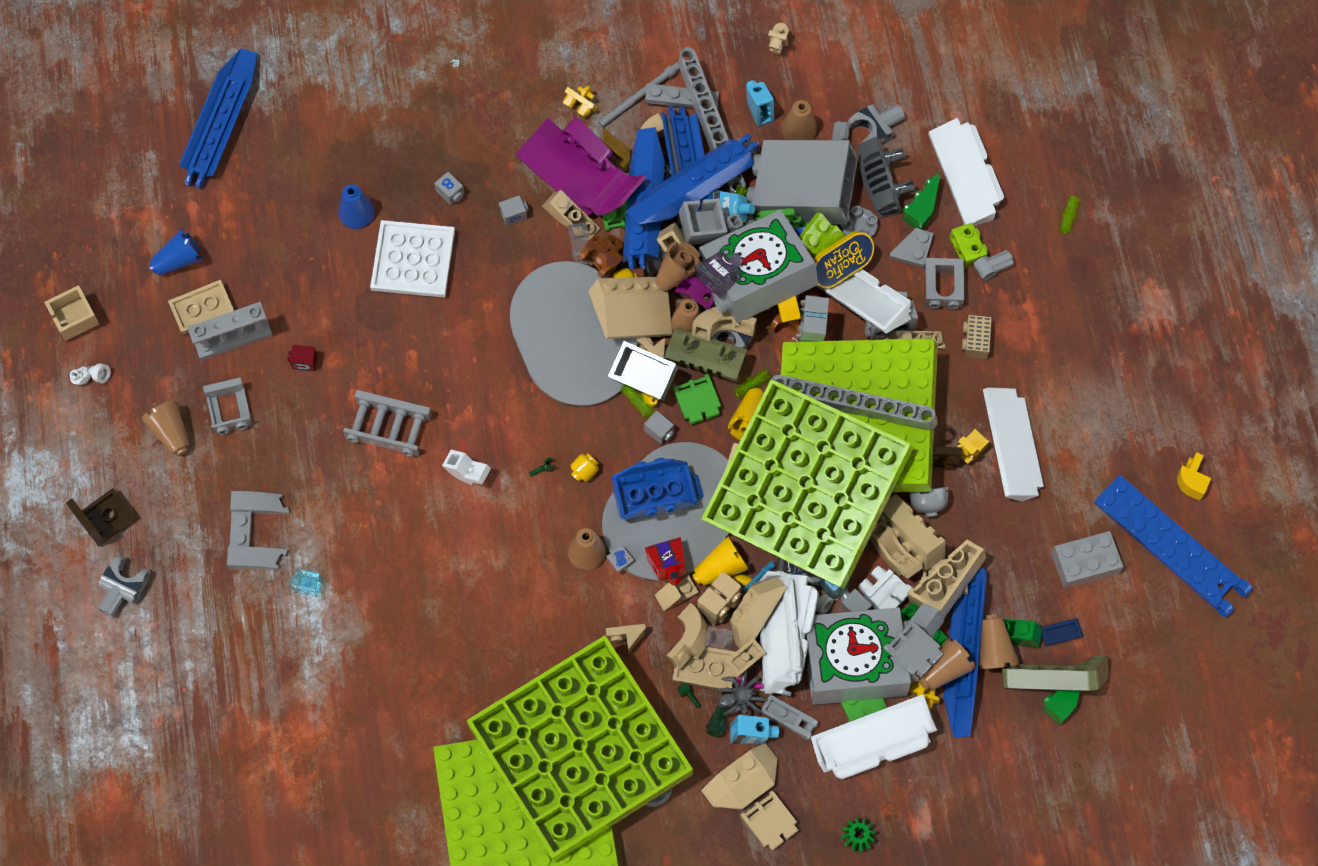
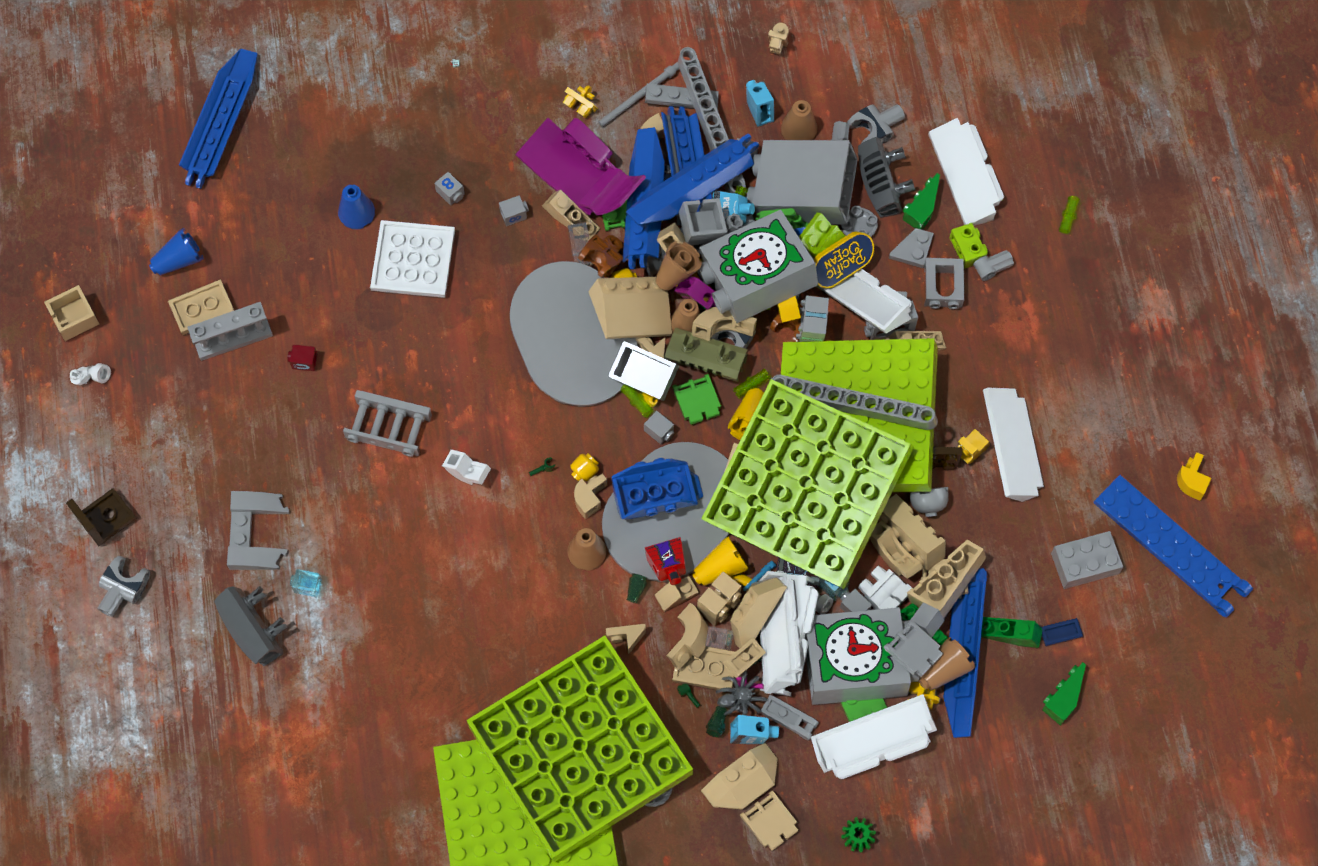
medium nougat cone [142,400,189,456] -> none
light grey panel [203,377,252,435] -> none
pearl gold piece [603,128,630,173] -> none
light grey tile [606,545,634,573] -> none
clear purple torso [694,252,743,299] -> none
tan brick [961,315,991,359] -> none
medium nougat cone [978,614,1019,669] -> none
beam [1002,655,1109,691] -> none
none -> dark grey piece [214,586,288,666]
none -> tan brick [574,474,607,519]
none -> clear green cone [626,573,648,604]

